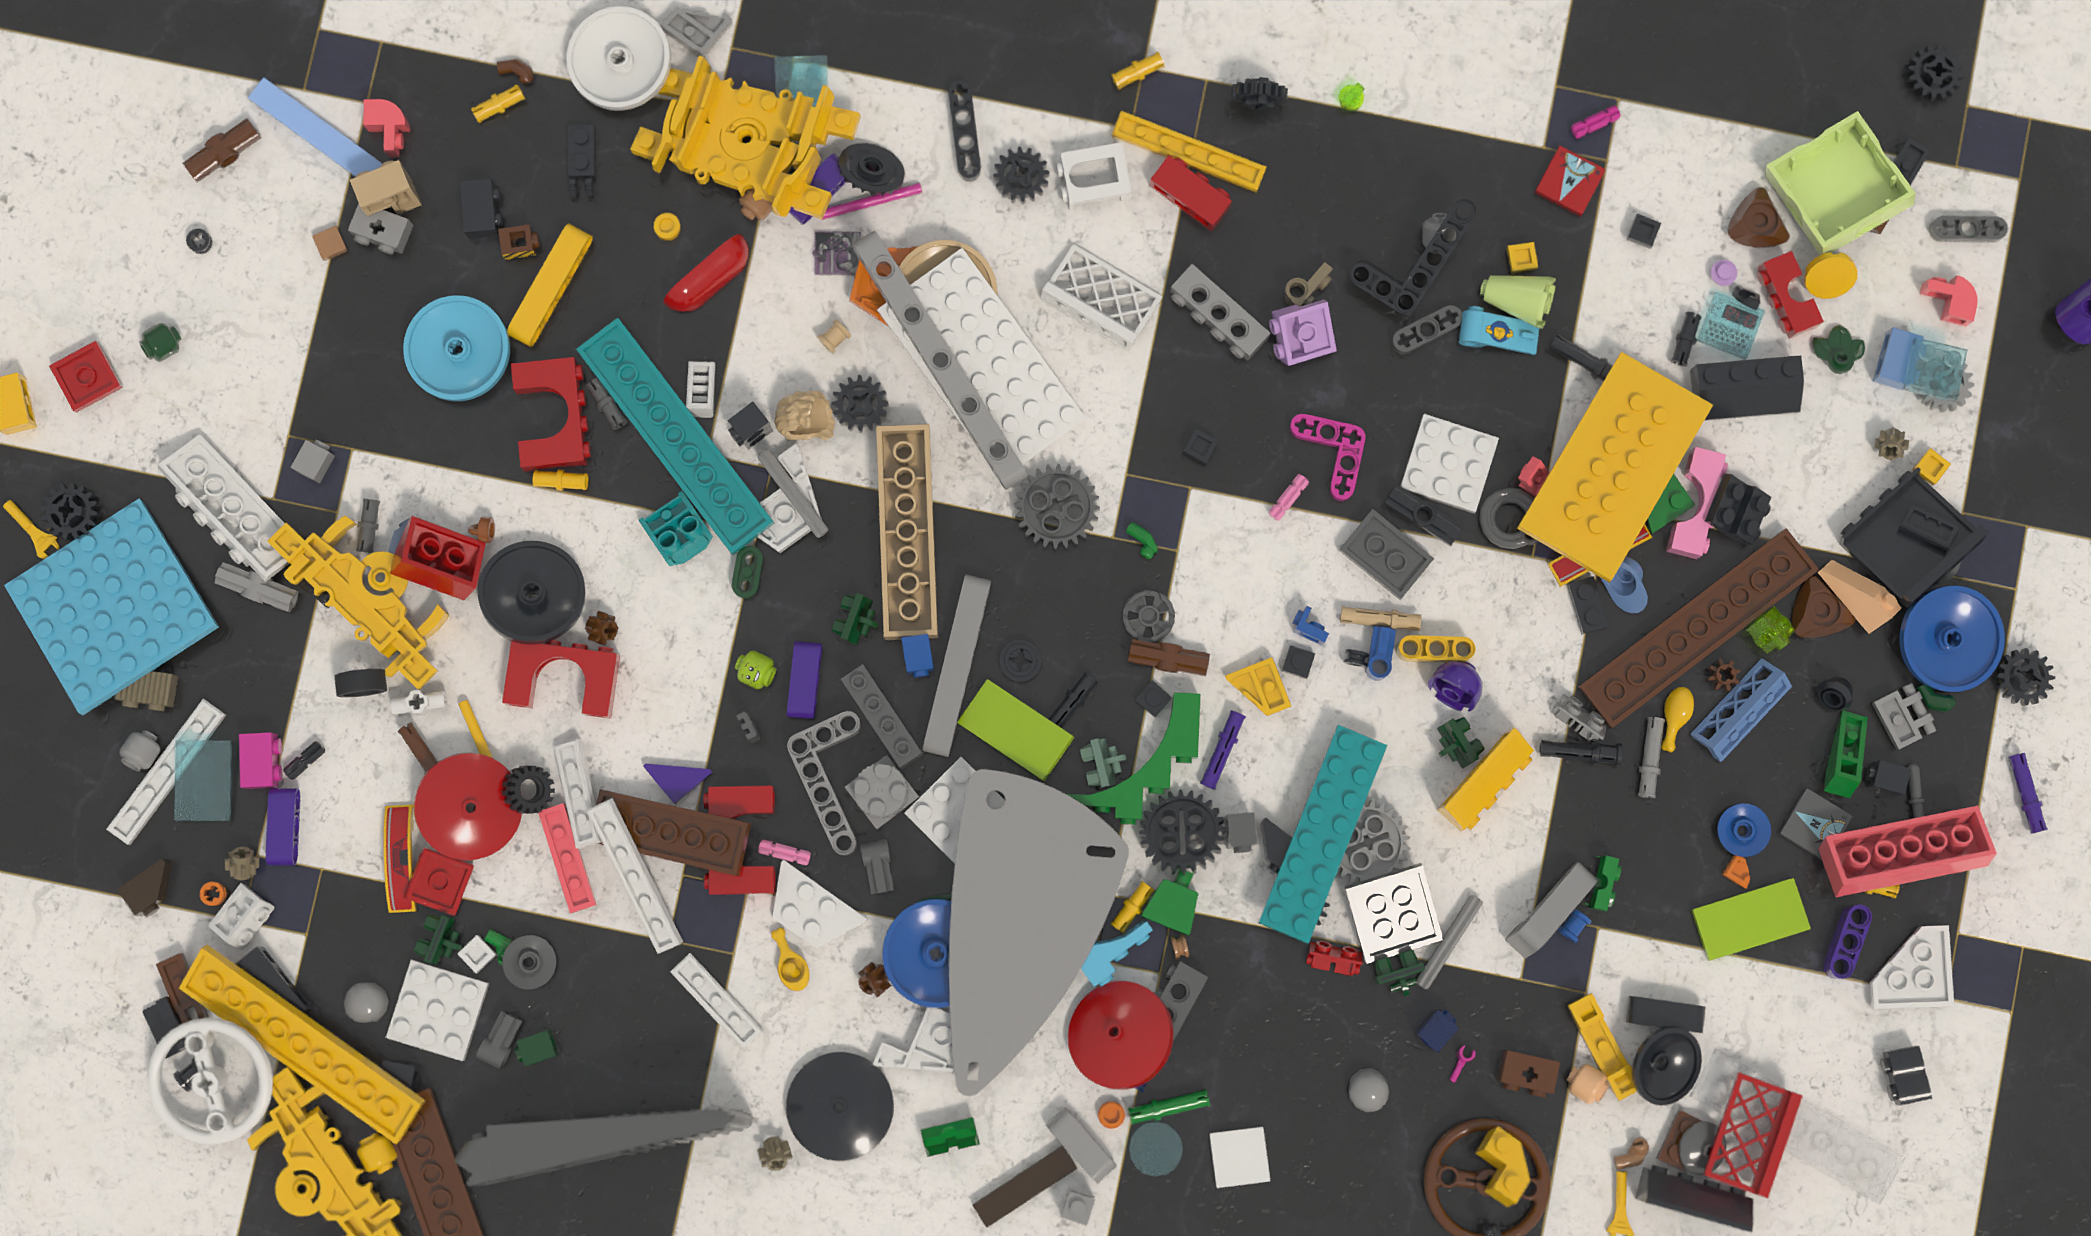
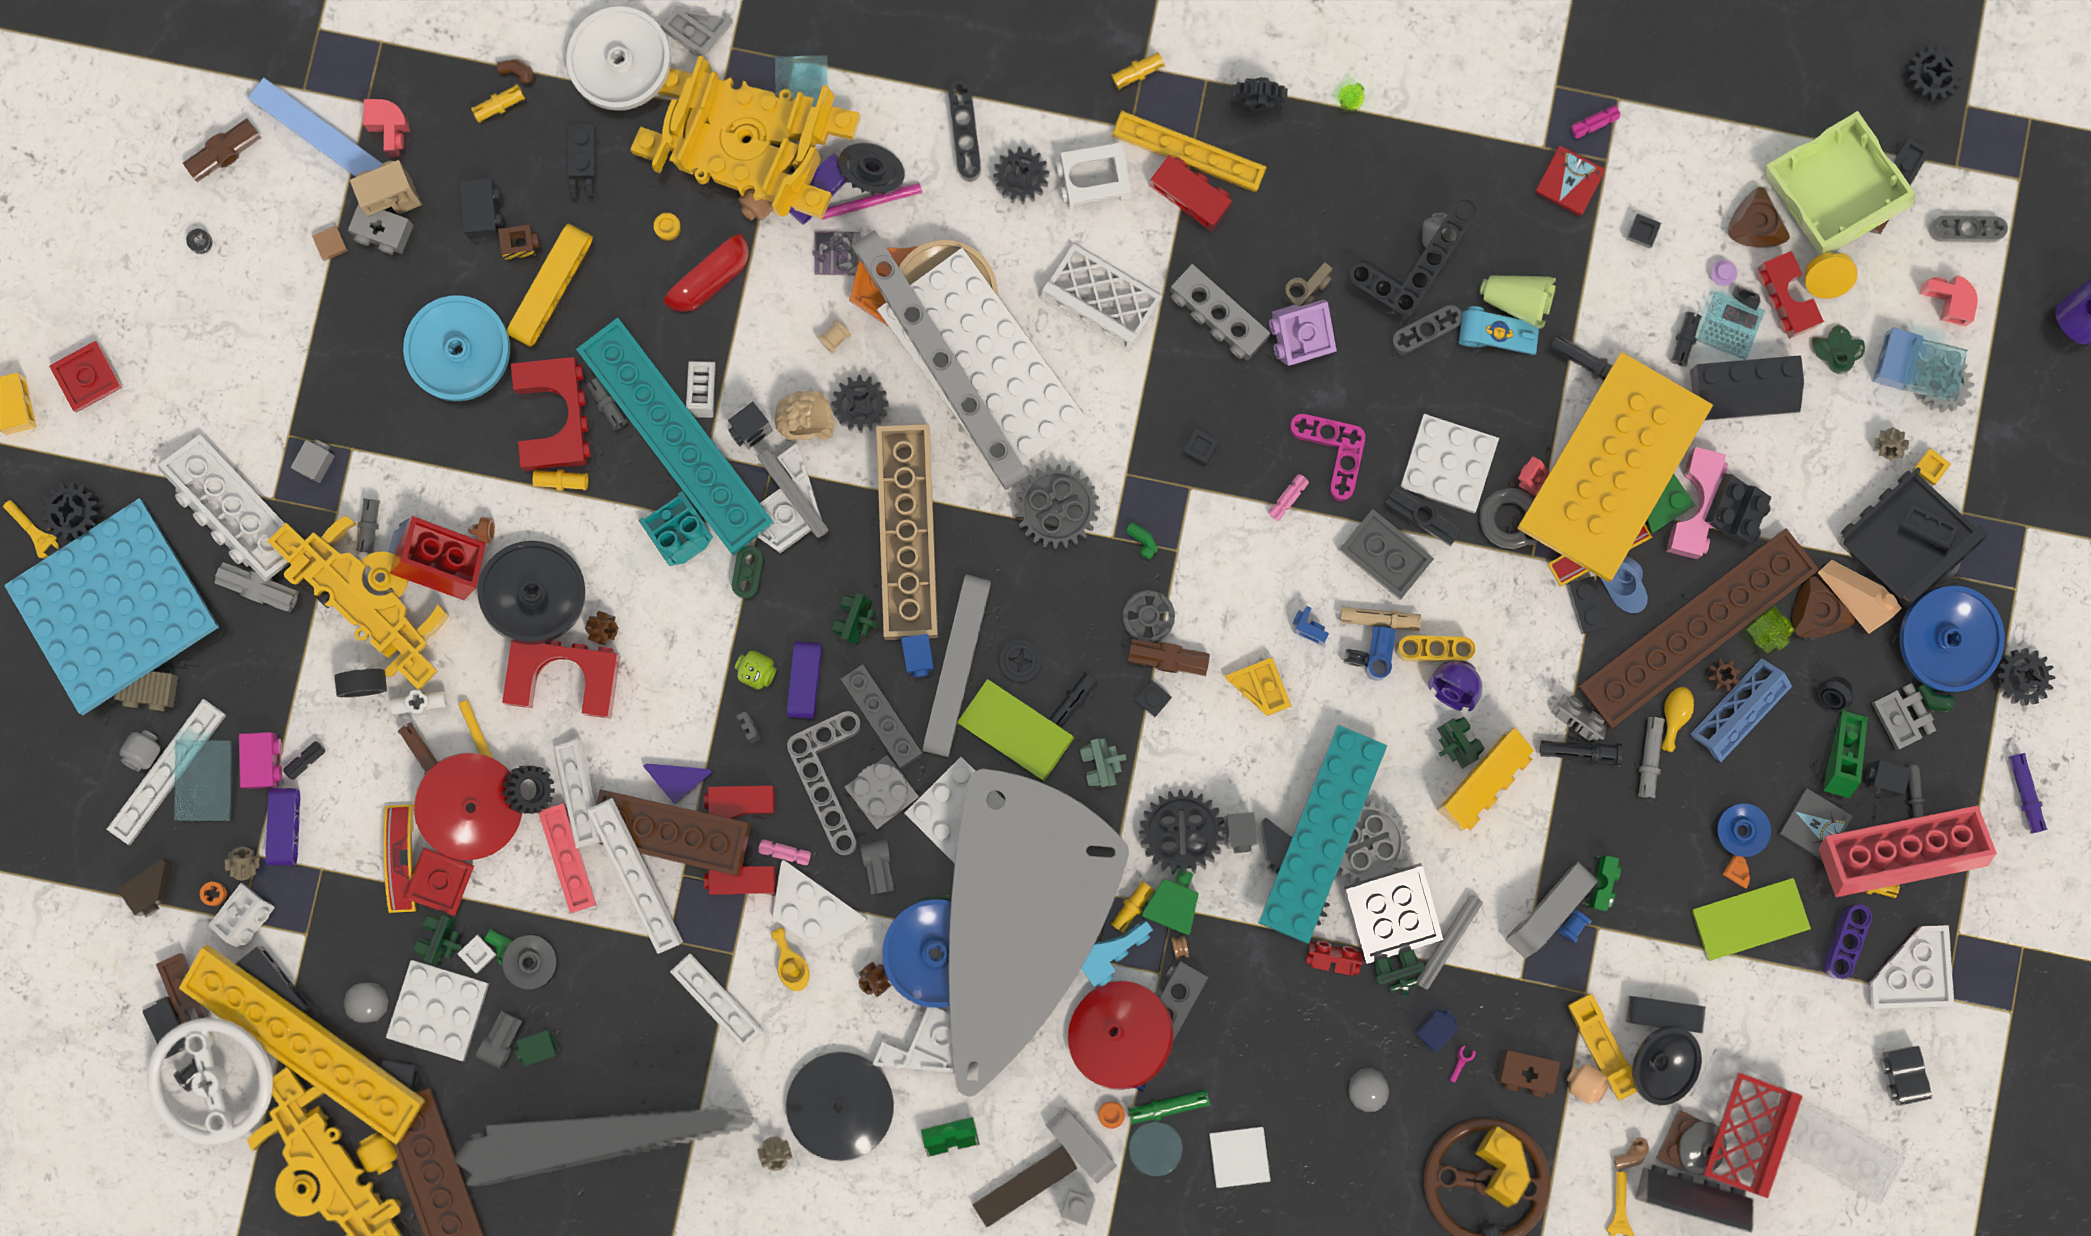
dark green head [139,323,181,362] -> none
green arch [1066,692,1201,825] -> none
dark purple pin [1200,710,1246,790] -> none
black plate [1282,645,1316,679] -> none
yellow plate [1507,242,1538,273] -> none

